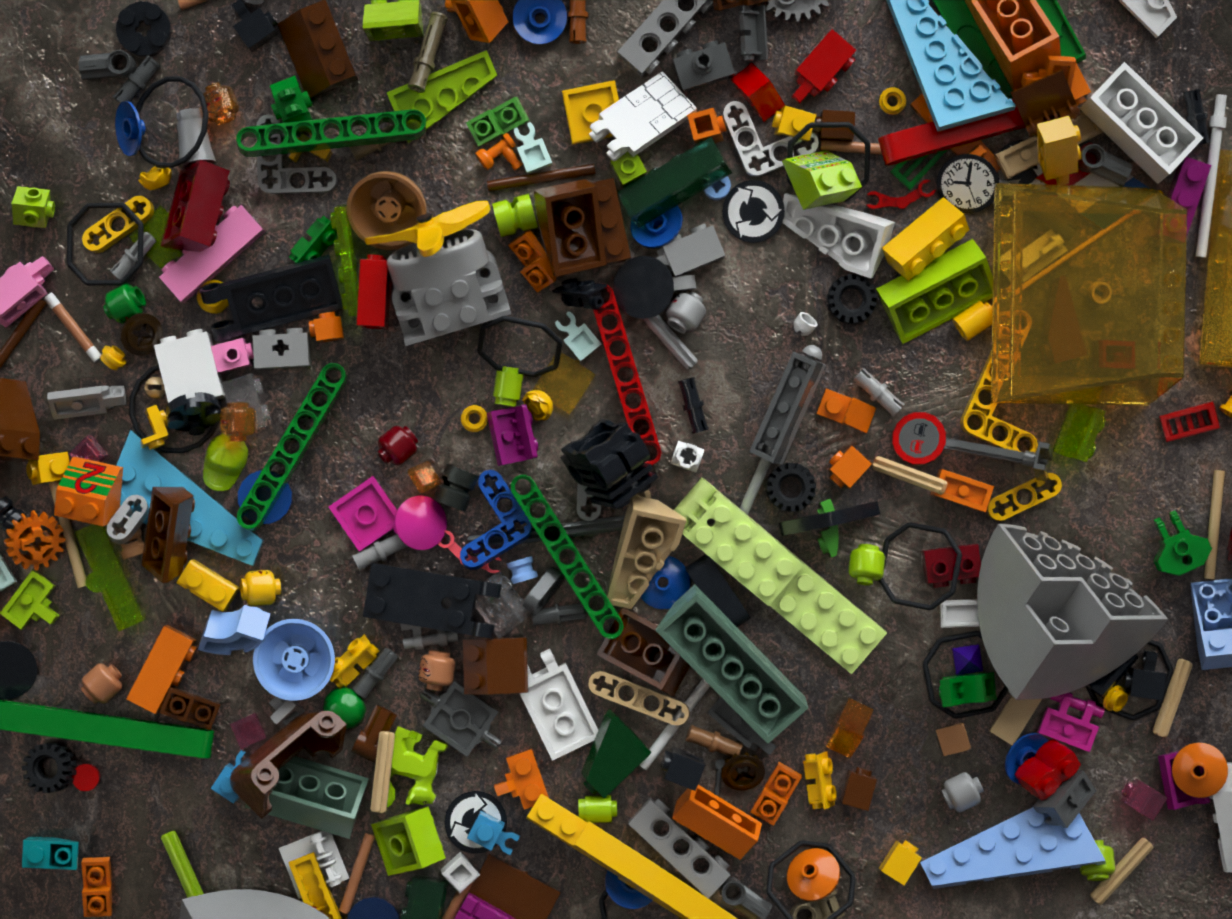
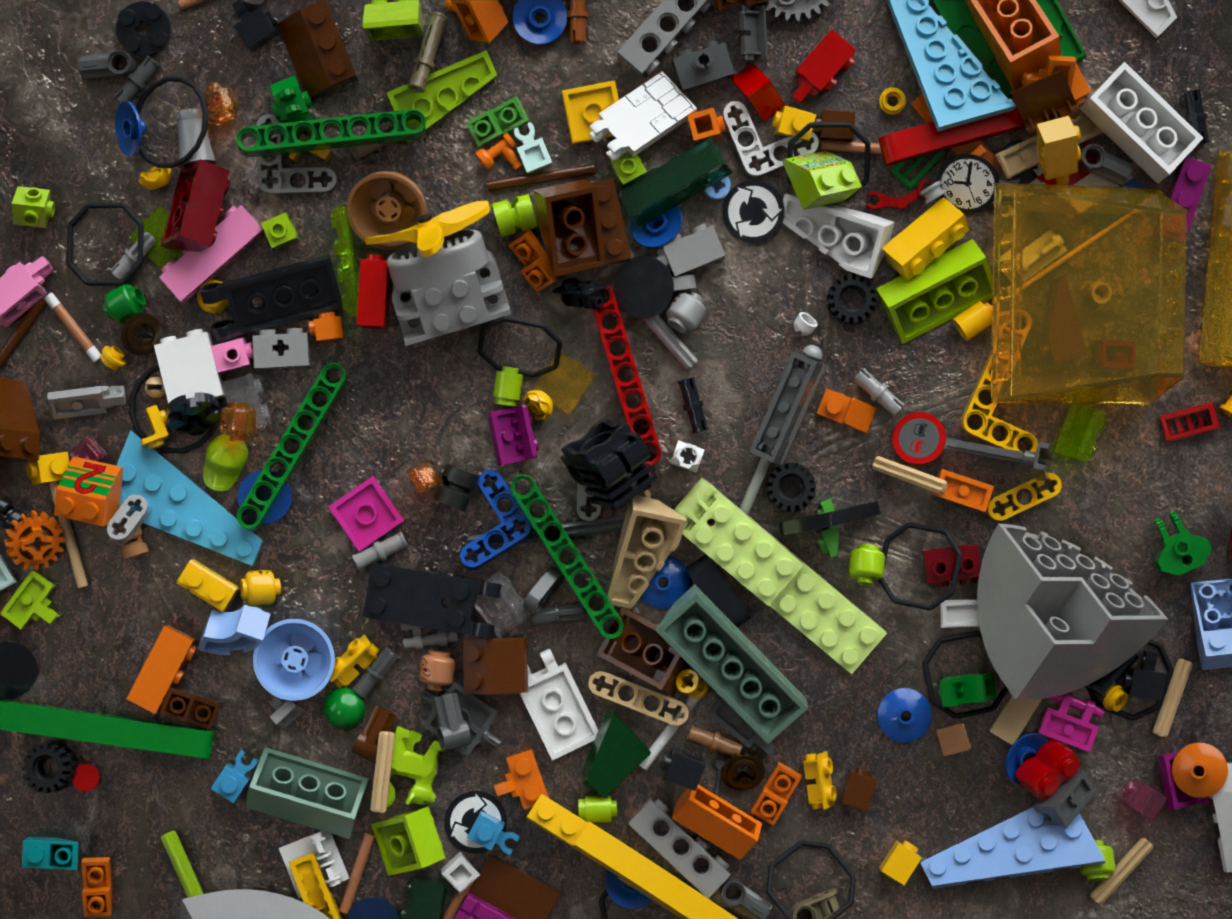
clear neon green hinge [75,524,145,631] -> none
nougat head [81,663,122,704] -> none
yellow beam [82,196,154,253] -> none
reddish brown slope [141,487,195,583] -> none
reddish brown windscreen [230,711,347,819] -> none
clear pink plate [230,712,267,749] -> none
green hinge [289,215,342,263] -> none
dark red head [377,425,418,466] -> none
dark pink dish [393,496,447,550] -> none
coral piece [438,530,502,573] -> none
yellow plate [461,405,488,432] -> none
light blue wheel [506,556,538,584] -> none
light aqua plate [555,311,602,361] -> none
orange dish [787,848,840,901] -> none
clear orange slope [825,697,874,759] -> none
orange brick [828,446,872,488] -> none
light grey head [941,772,984,813] -> none
dark purple slope [952,644,983,675] -> none
white bar [1195,94,1227,258] -> none
tan bar [1204,470,1225,579] -> none
none -> lime brick [261,212,300,251]
none -> dark grey piece [432,693,471,751]
none -> yellow bush [676,669,709,699]
none -> blue dish [877,688,932,743]
none -> light grey bush [919,180,947,205]

